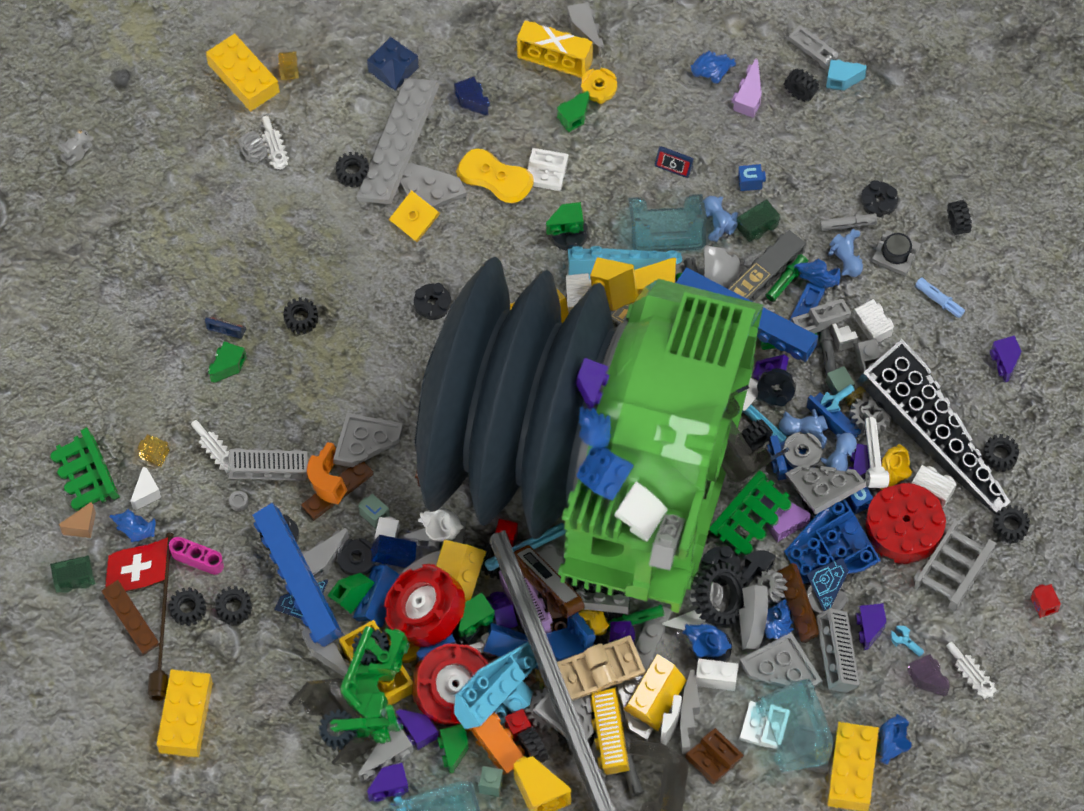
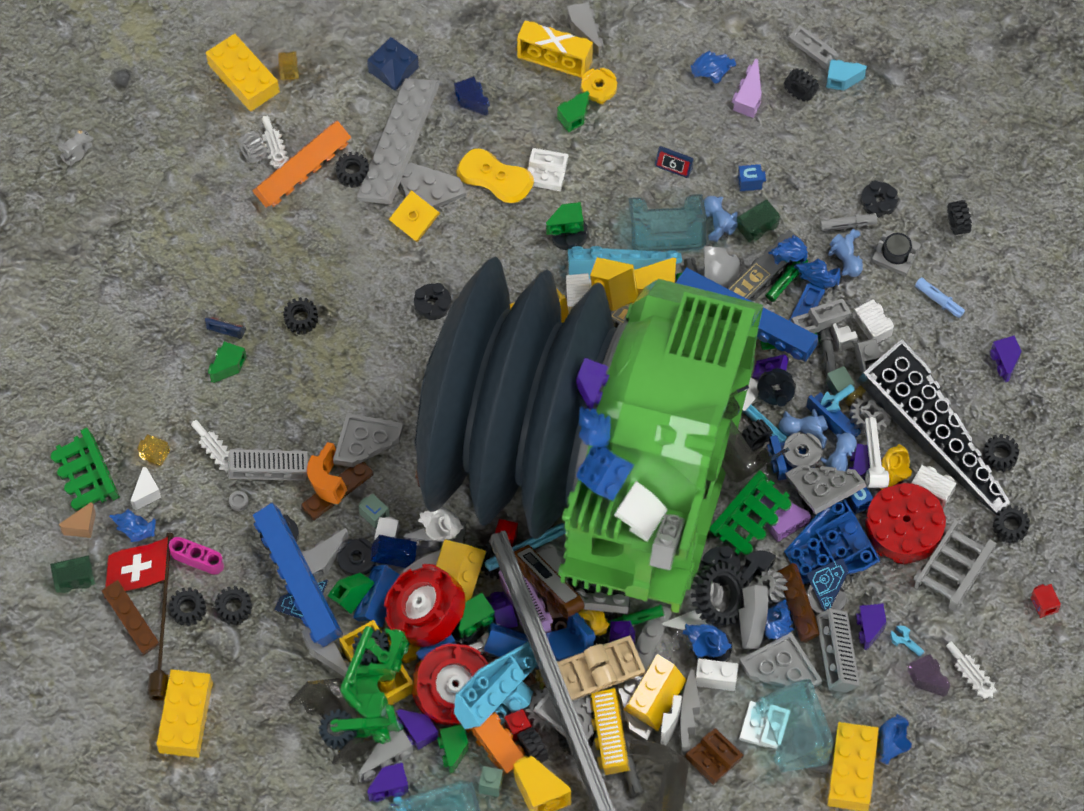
none -> orange brick [252,120,351,207]
none -> blue hair [768,235,808,265]

